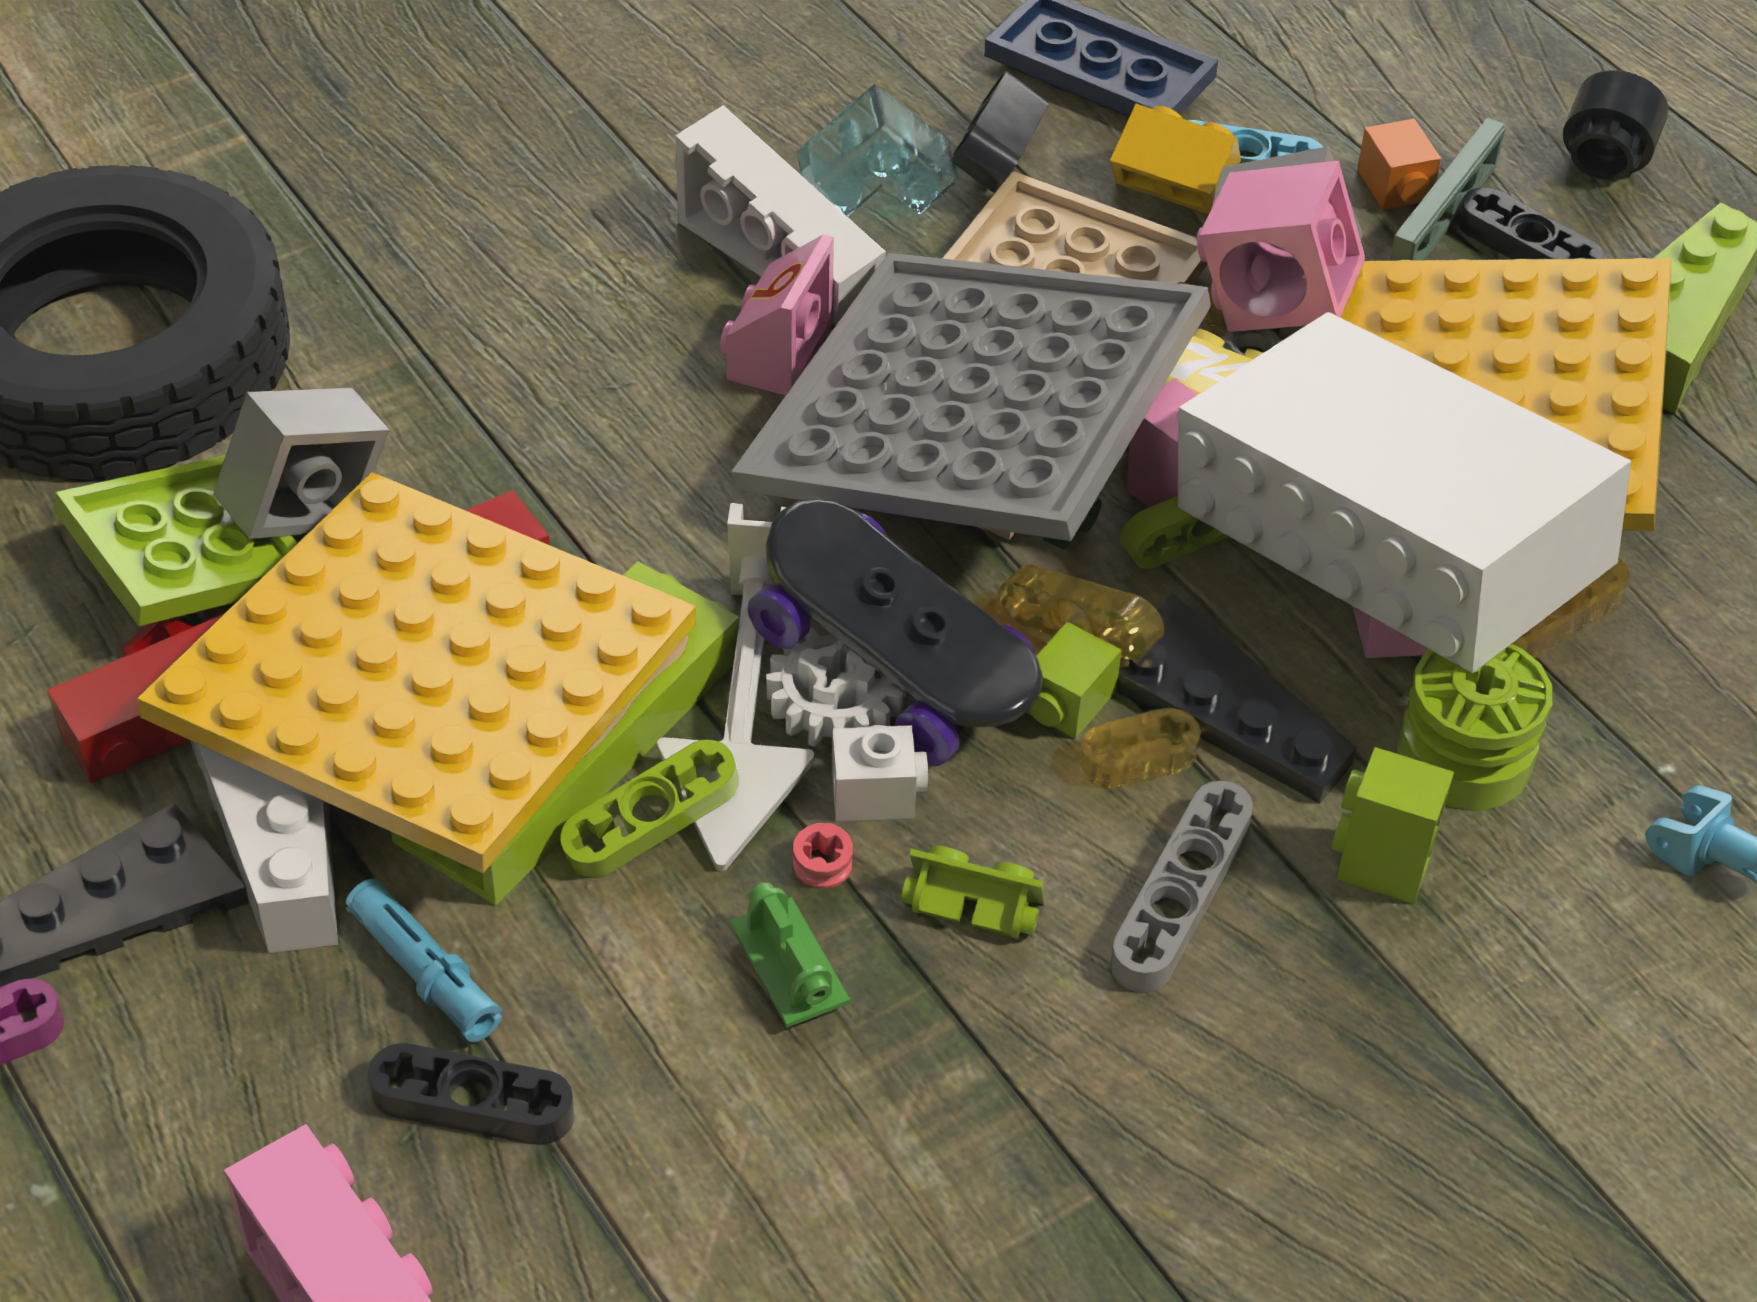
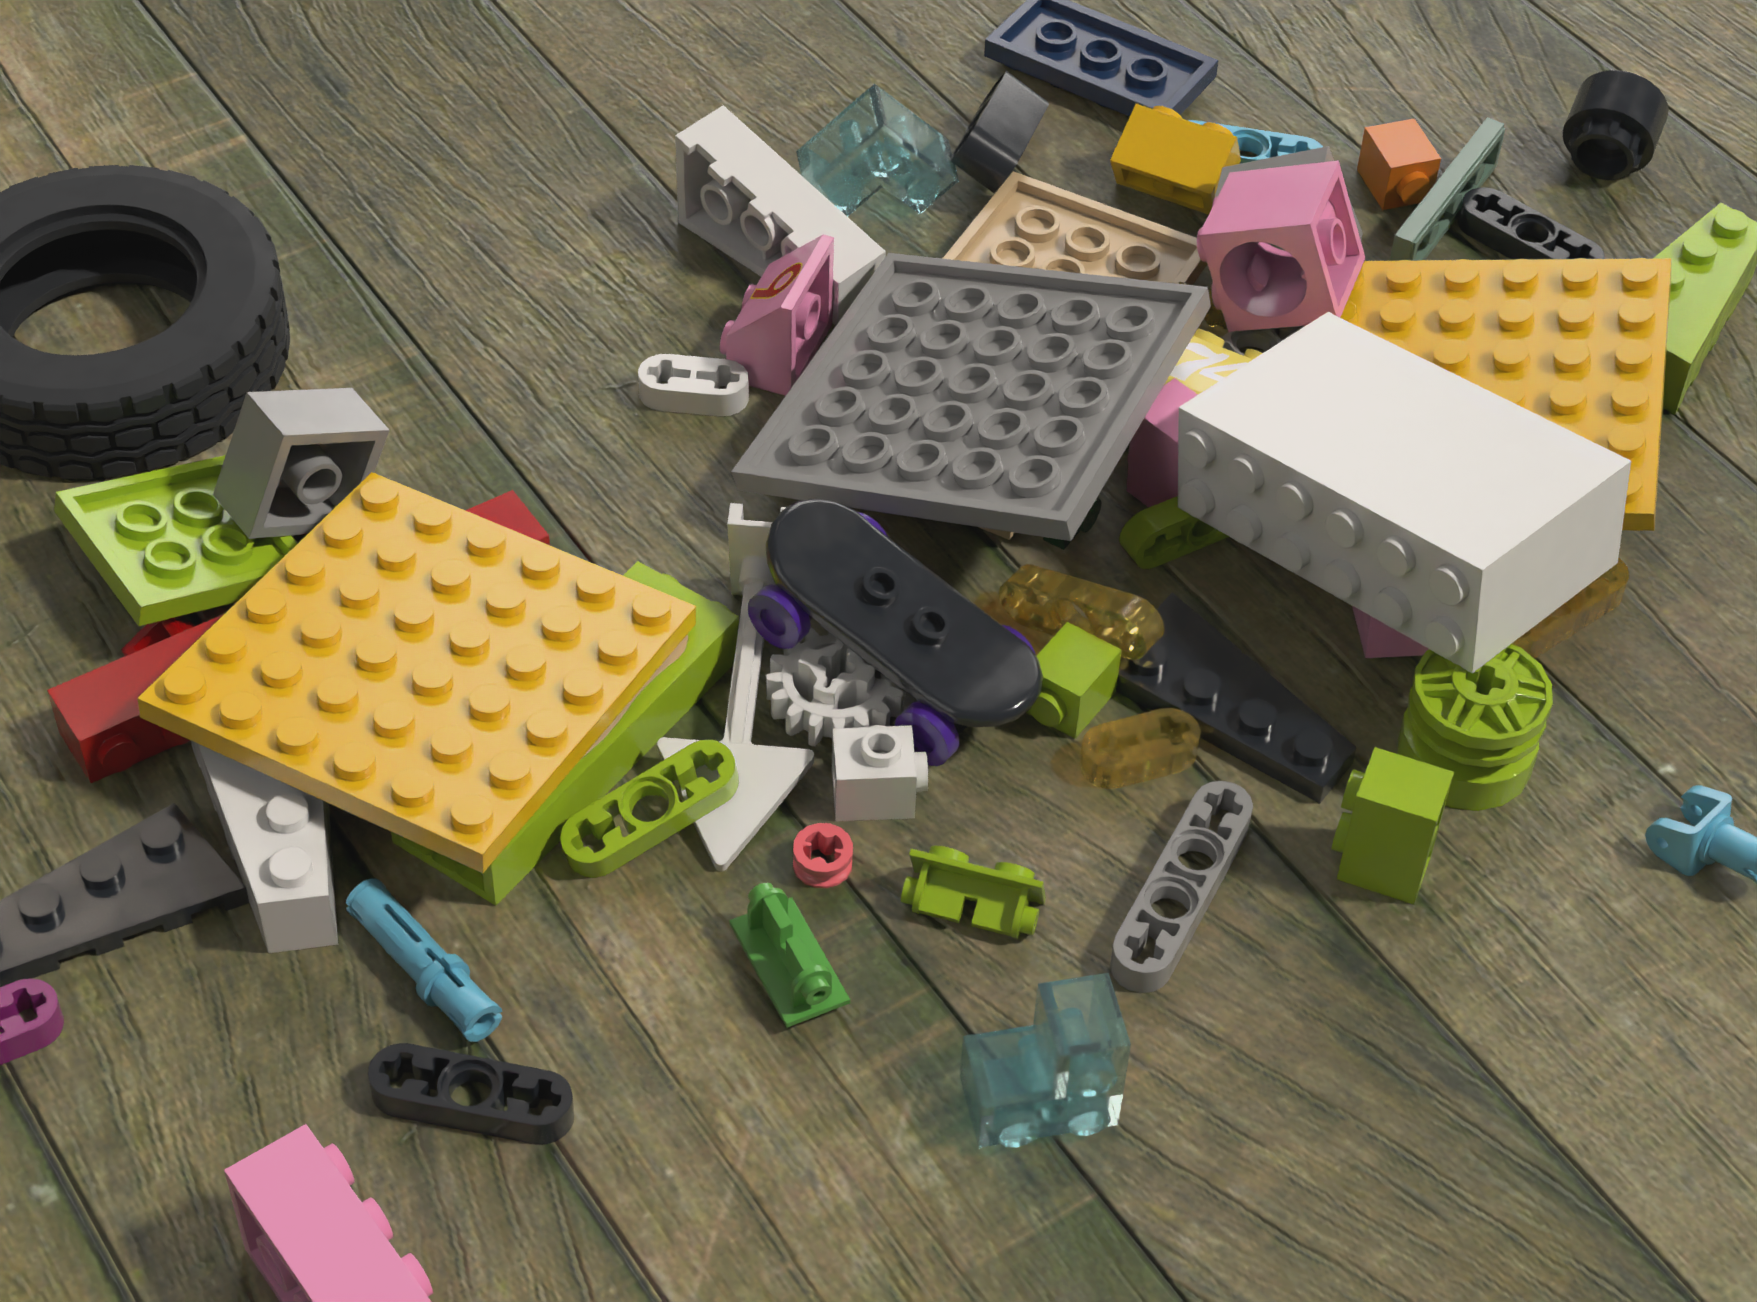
none -> white beam [638,354,749,416]
none -> clear light blue brick [960,973,1131,1148]

